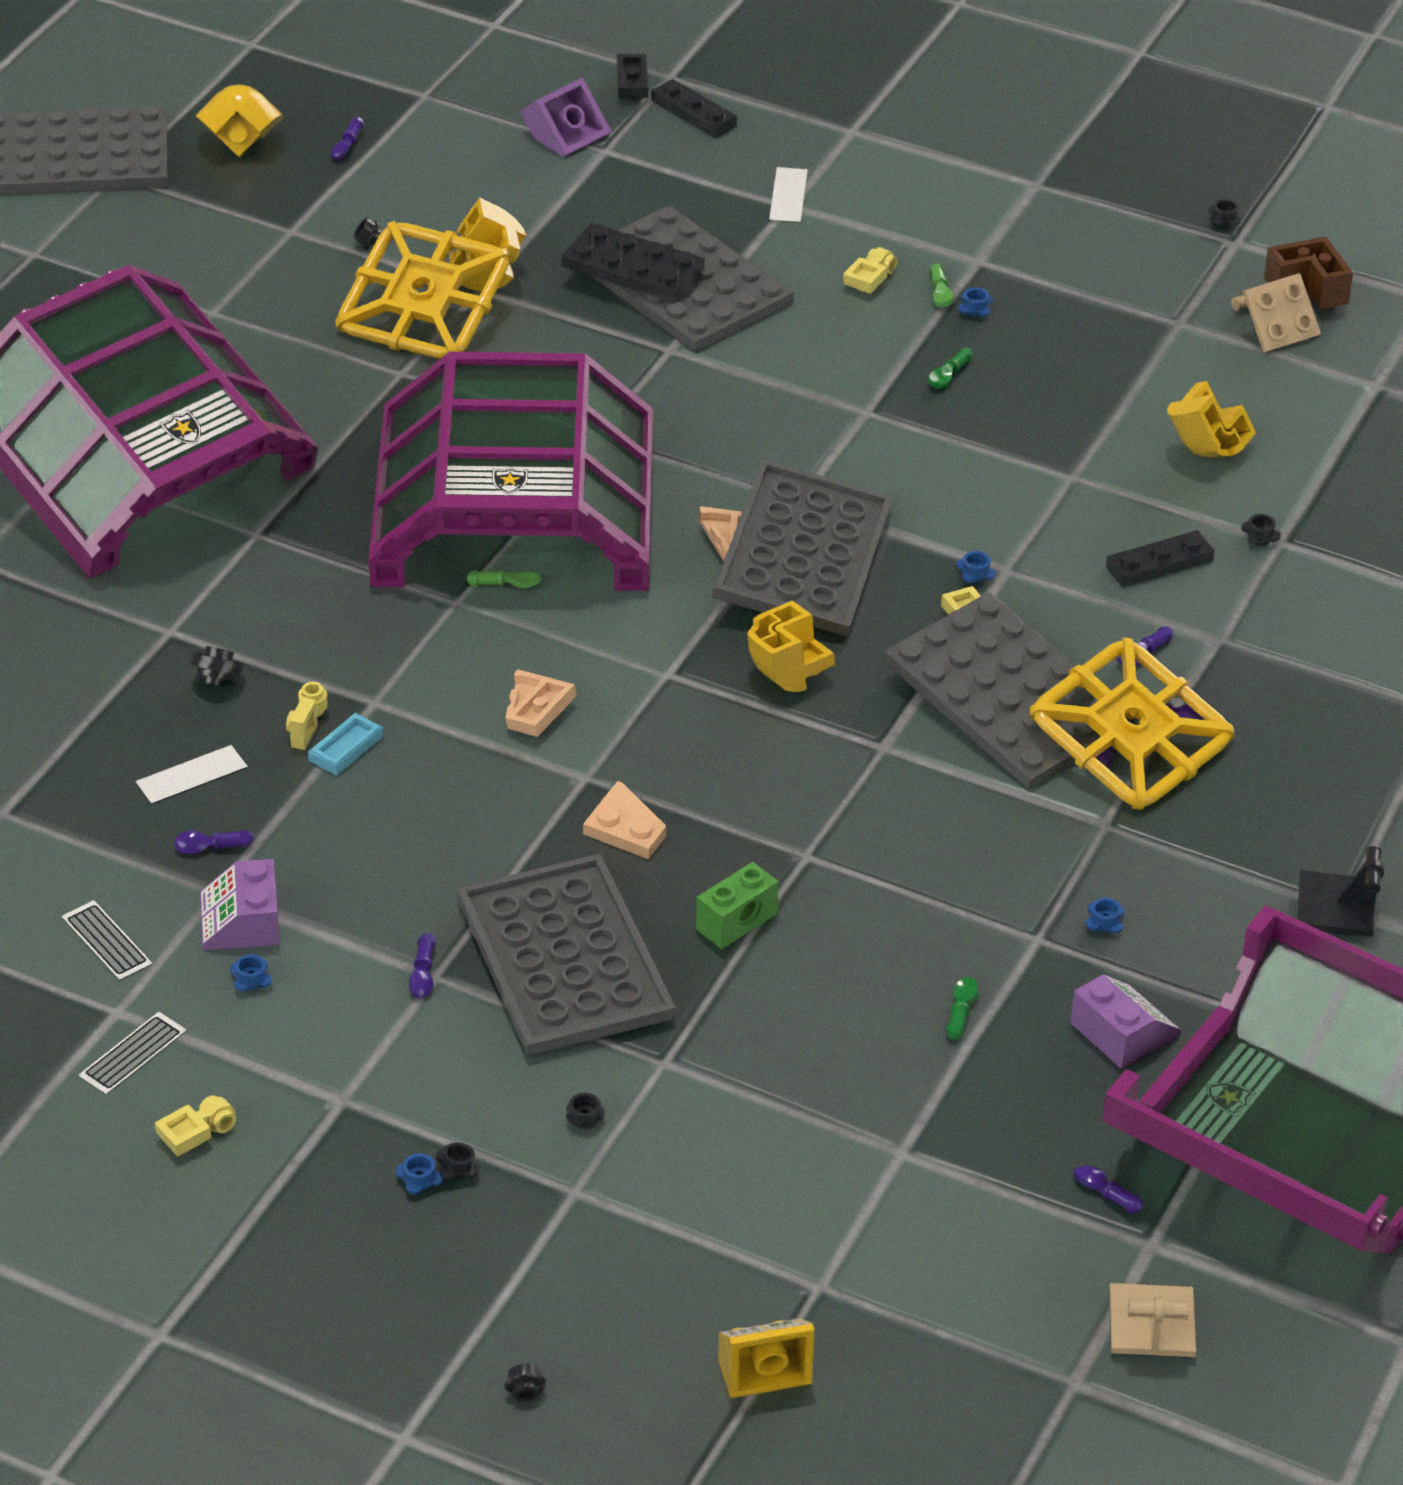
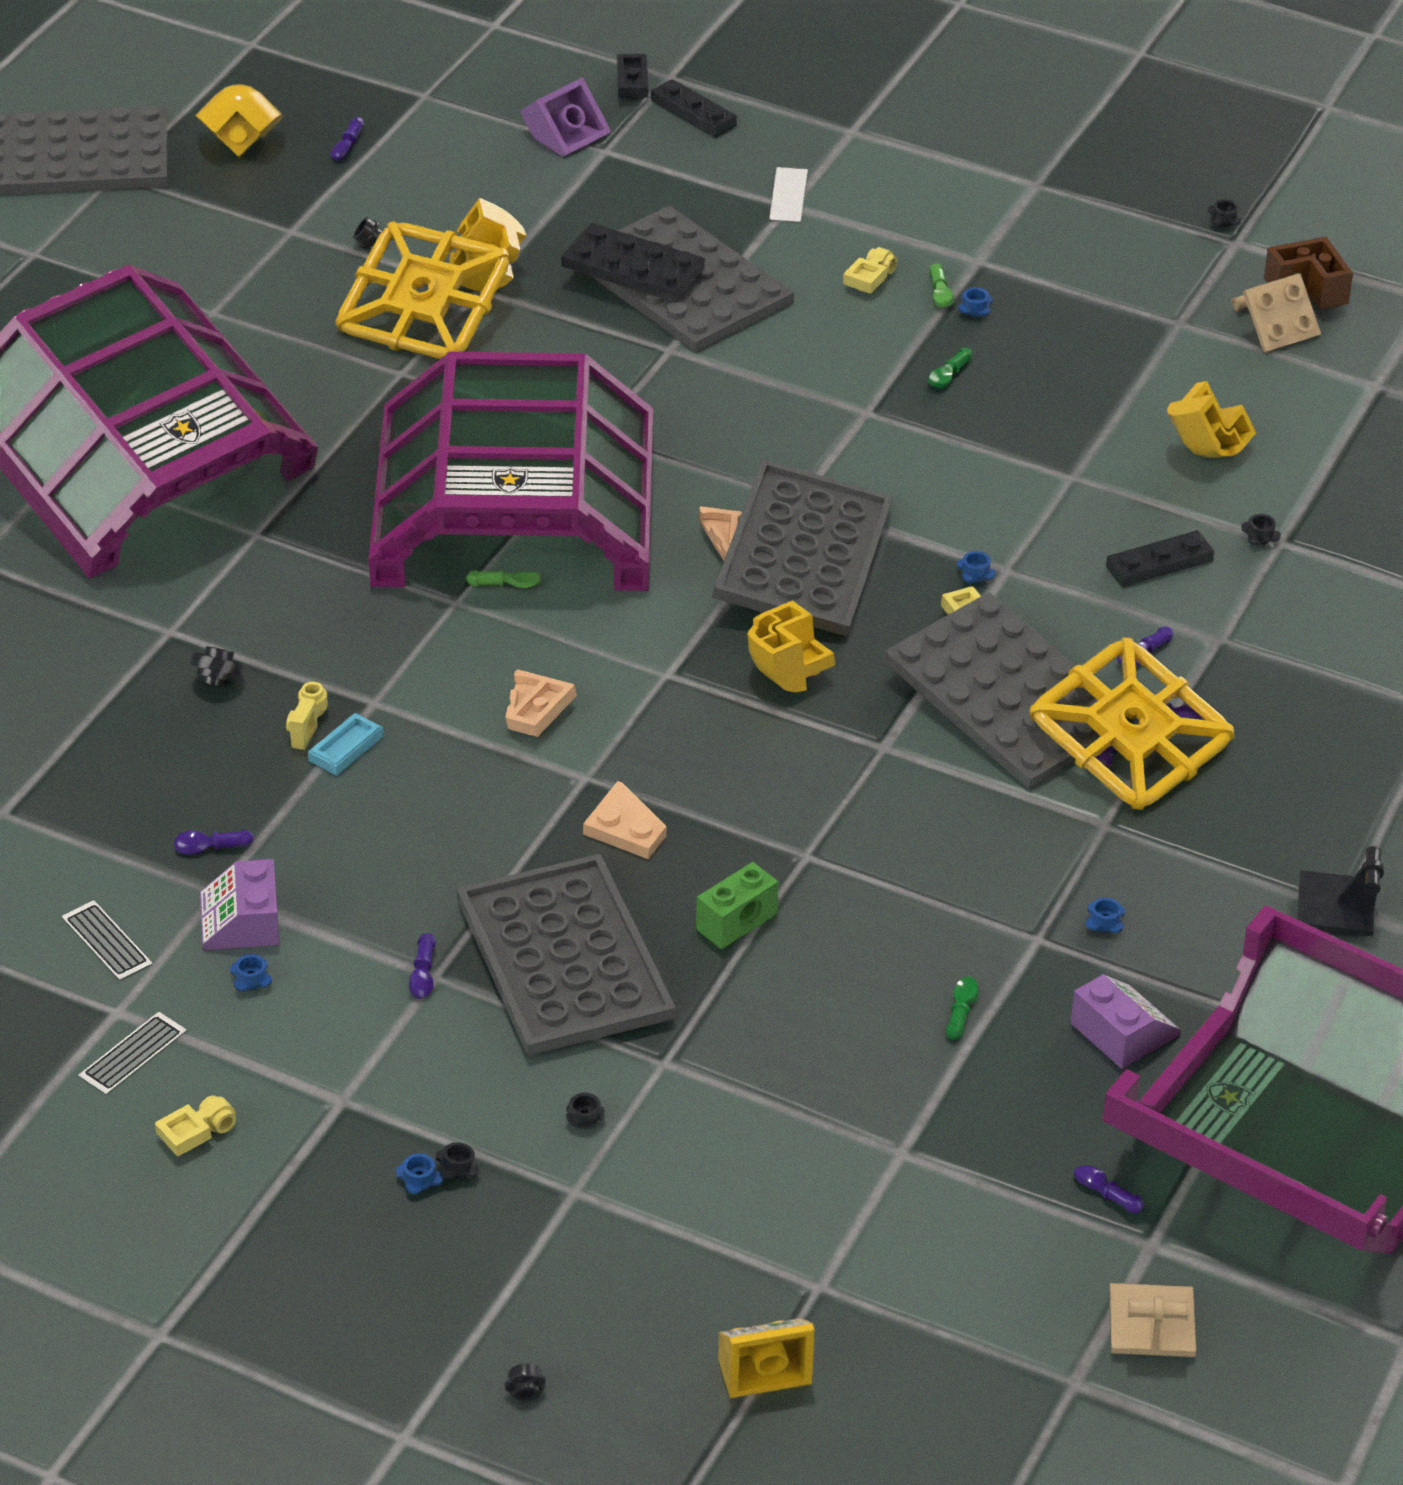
white sticker [135,745,248,803] -> none

